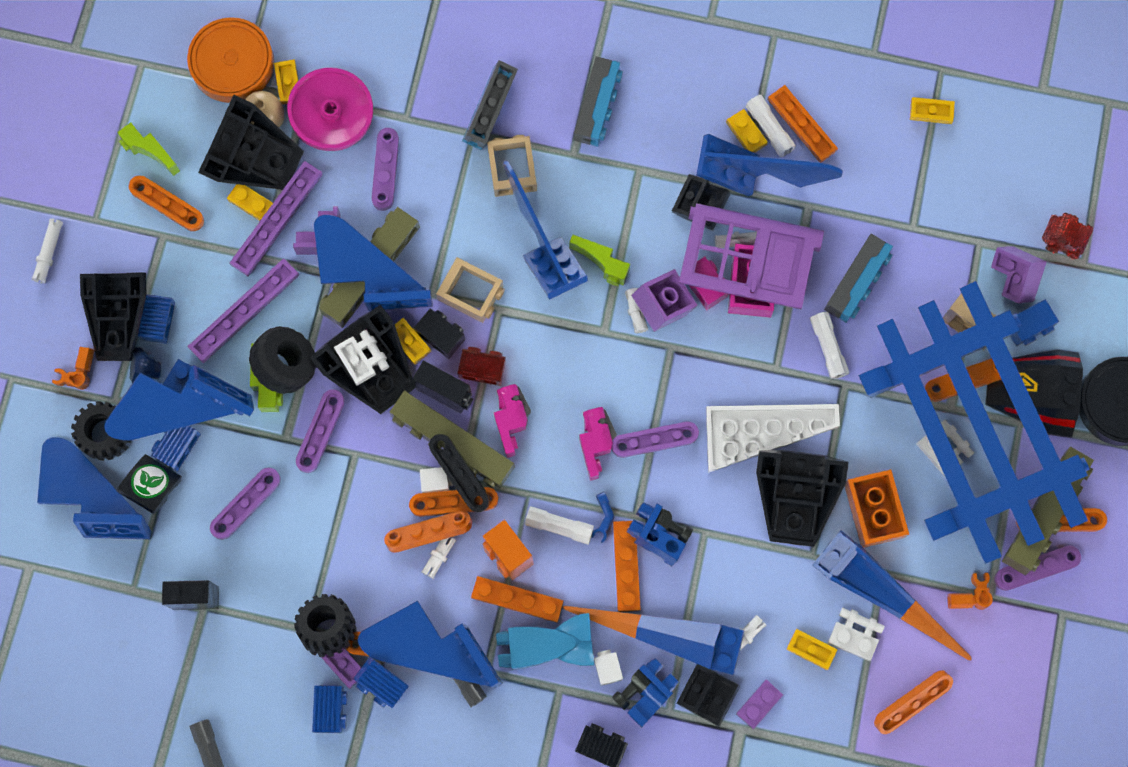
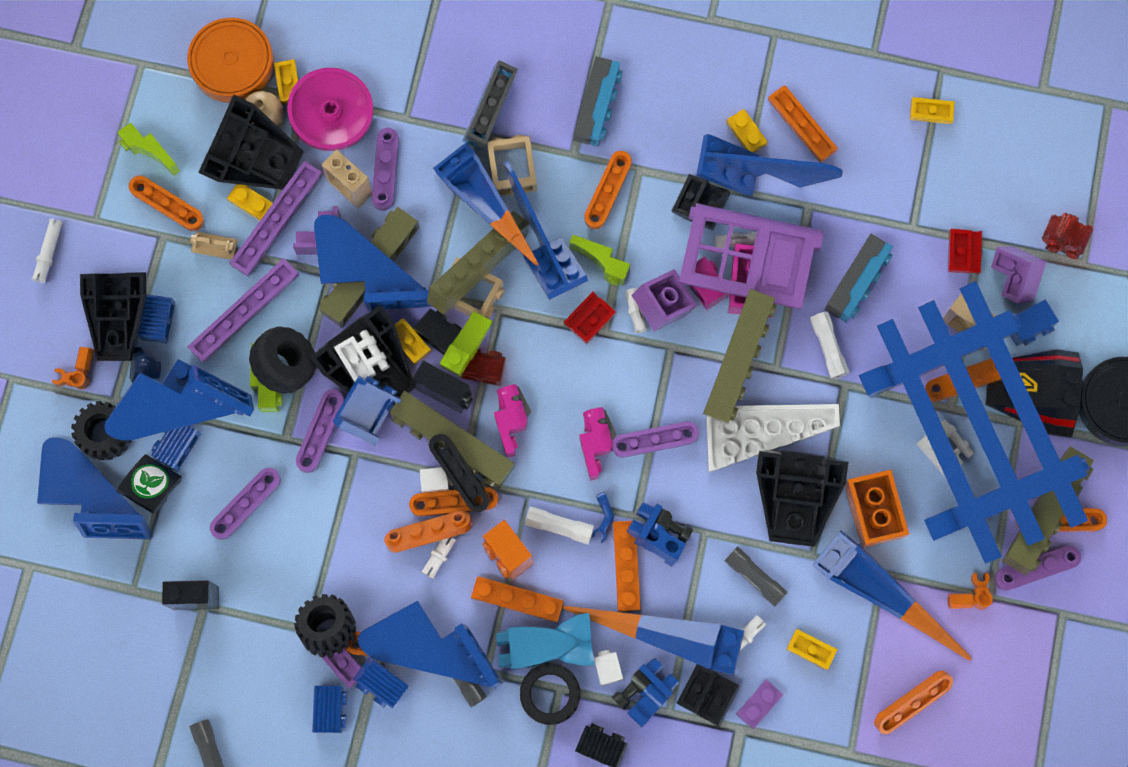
white axle [746,95,796,157] -> none
white plate [828,607,885,662] -> none
none -> tan hinge [190,232,238,260]
none -> tan window [322,149,372,209]
none -> panel [333,376,401,446]
none -> olive brick [427,211,530,315]
none -> blue plate [433,142,538,266]
none -> lime slope [439,311,493,377]
none -> black tyre [520,663,580,725]
none -> red plate [563,291,616,345]
none -> orange plate [584,151,632,229]
none -> olive brick [703,289,777,424]
none -> dark grey axle [725,546,788,607]
none -> red plate [948,229,982,275]

